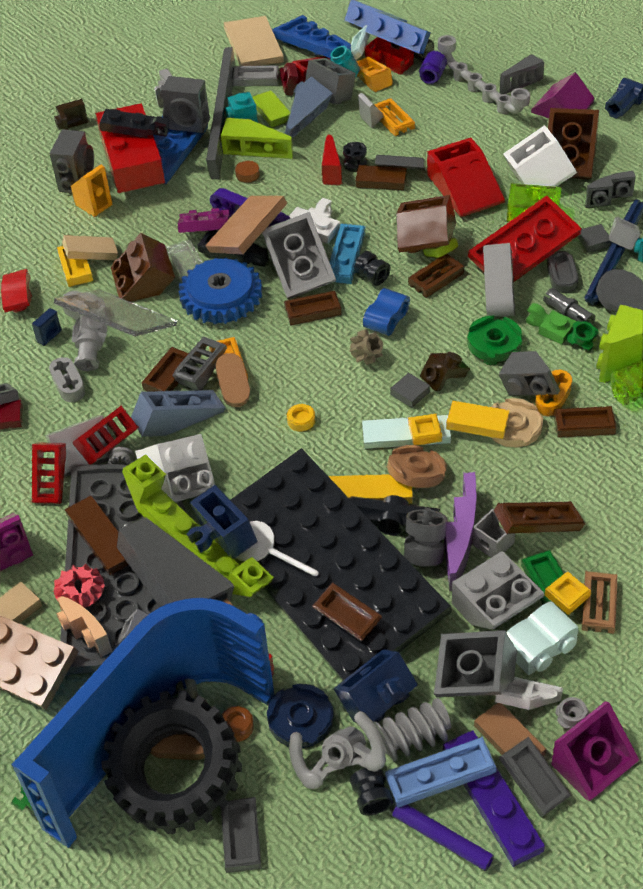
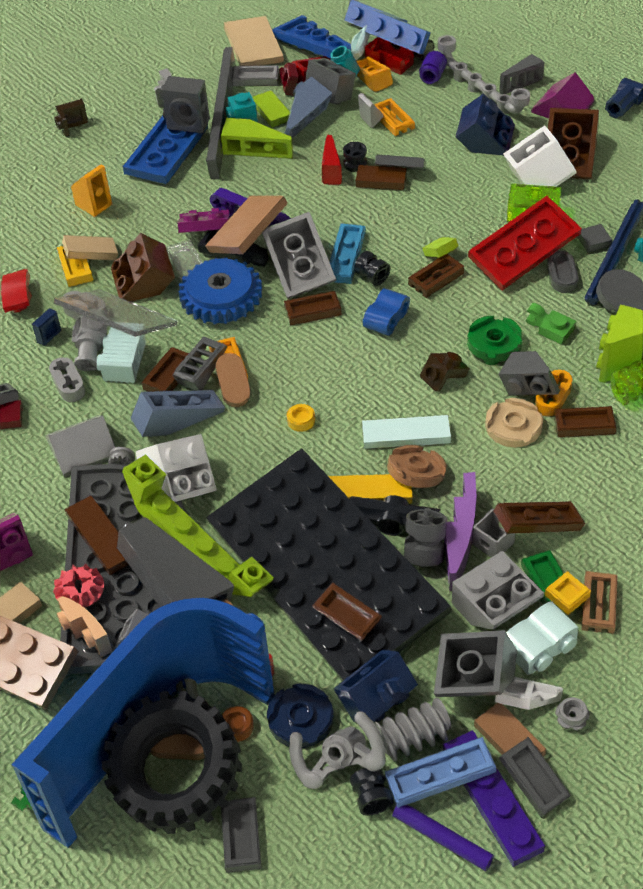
red slope [32,442,66,504] -> none
dark grey brick [49,129,94,193] -> none
red slope [73,405,139,465] -> none
red brick [95,103,165,193] -> none
black hinge [99,109,169,138] -> none
dark blue brick [187,485,258,559] -> none
dark orange tile [235,161,260,183] -> none
white piece [236,521,319,576] -> none
white hinge [289,198,340,244] -> none
dark tan gear [349,329,383,365] -> none
dark grey tile [390,372,430,408] -> none
reddish brown slope [396,195,457,253] -> none
yellow tile [408,414,442,445] -> none
red slope [427,137,505,218] -> none
yellow tile [446,401,509,439] -> none
light grey beam [483,243,515,317] -> none
dark grey pin [543,288,596,324] -> none
magenta slope [551,701,639,801] -> none
green plate [567,321,599,350] -> none
dark grey slope [585,171,636,208] -> none
light grey slope [609,217,640,250] -> none
none -> light aqua brick [97,326,146,384]
none -> dark blue slope [455,93,515,156]

